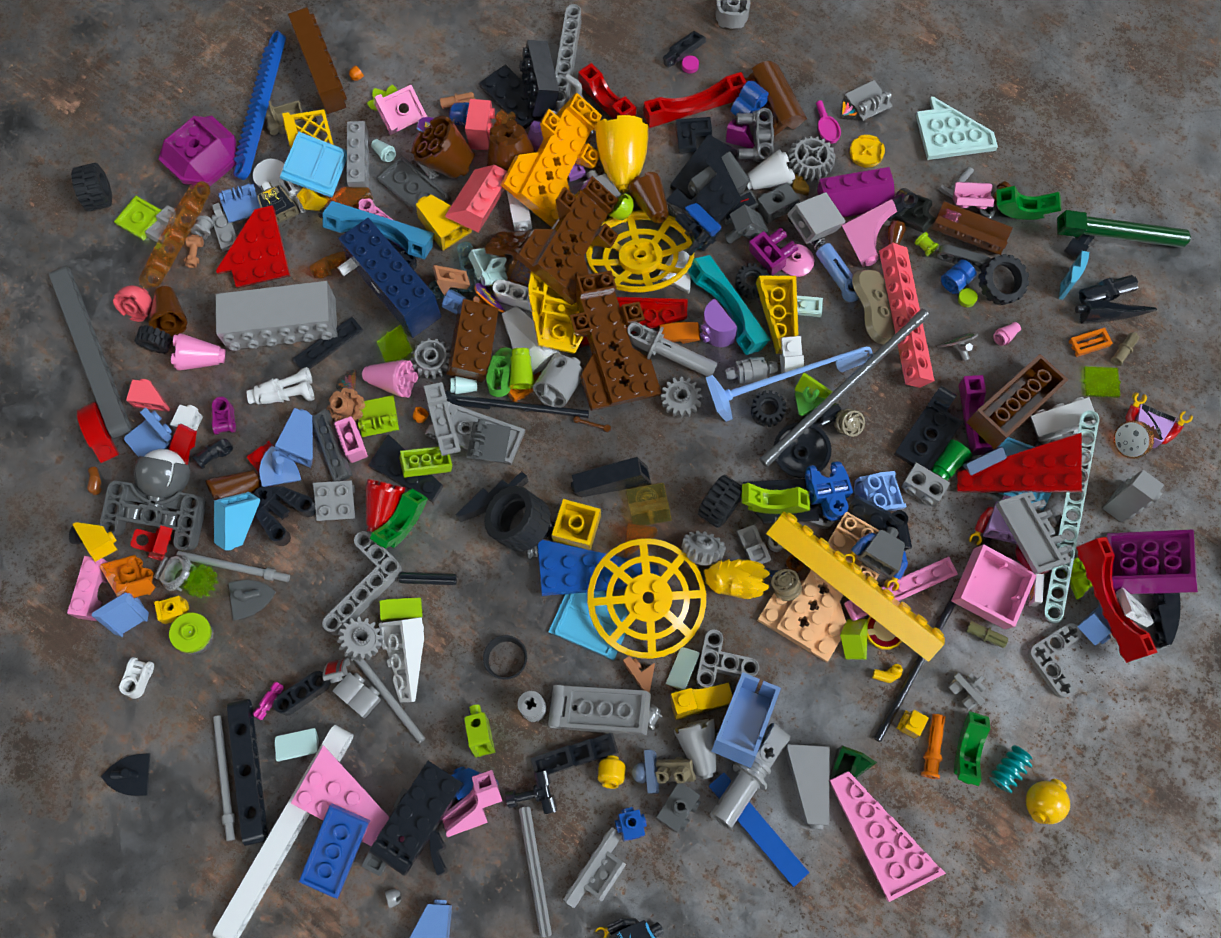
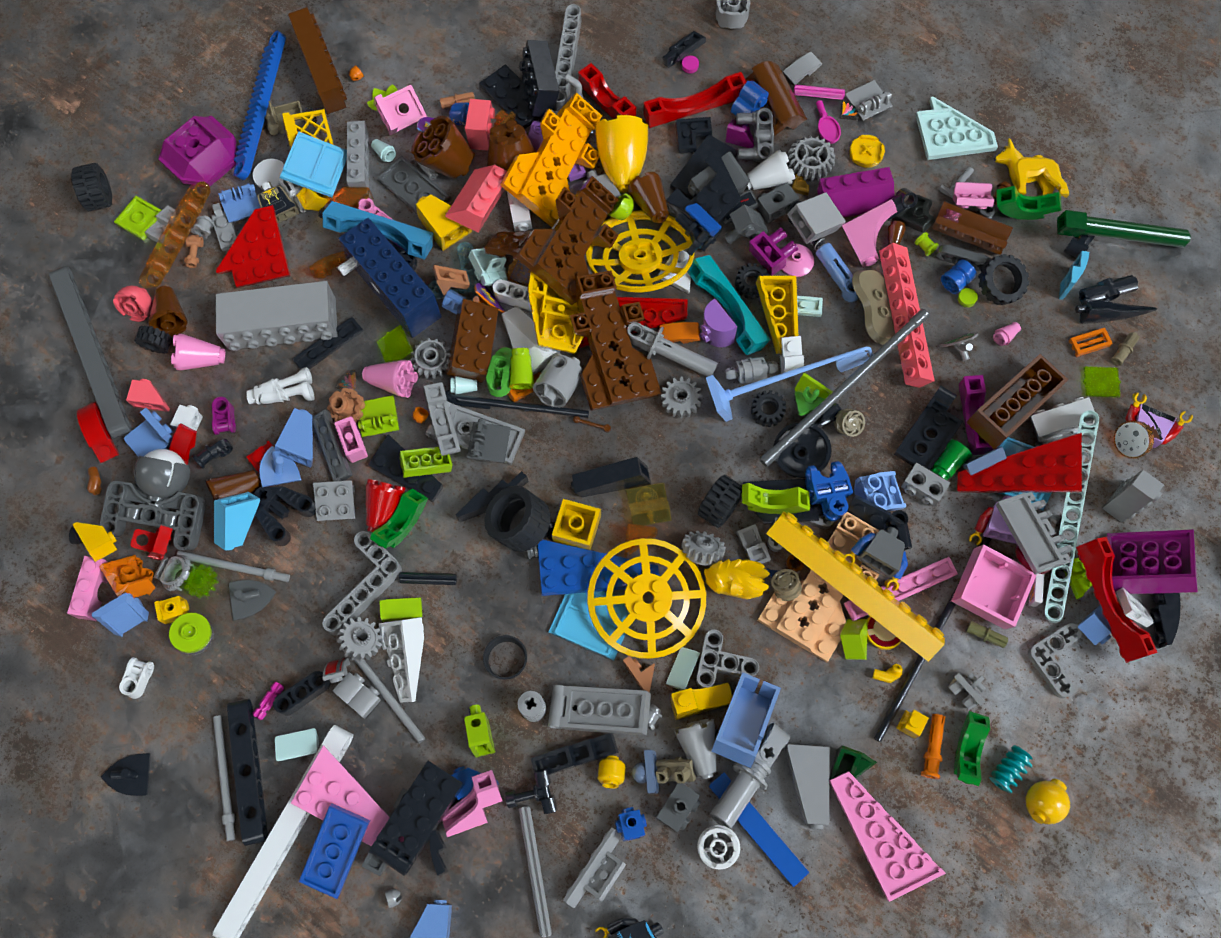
none -> white cone [697,825,740,870]
none -> light grey slope [783,52,822,85]
none -> dark pink axle [793,85,845,100]
none -> yellow animal [994,138,1069,198]

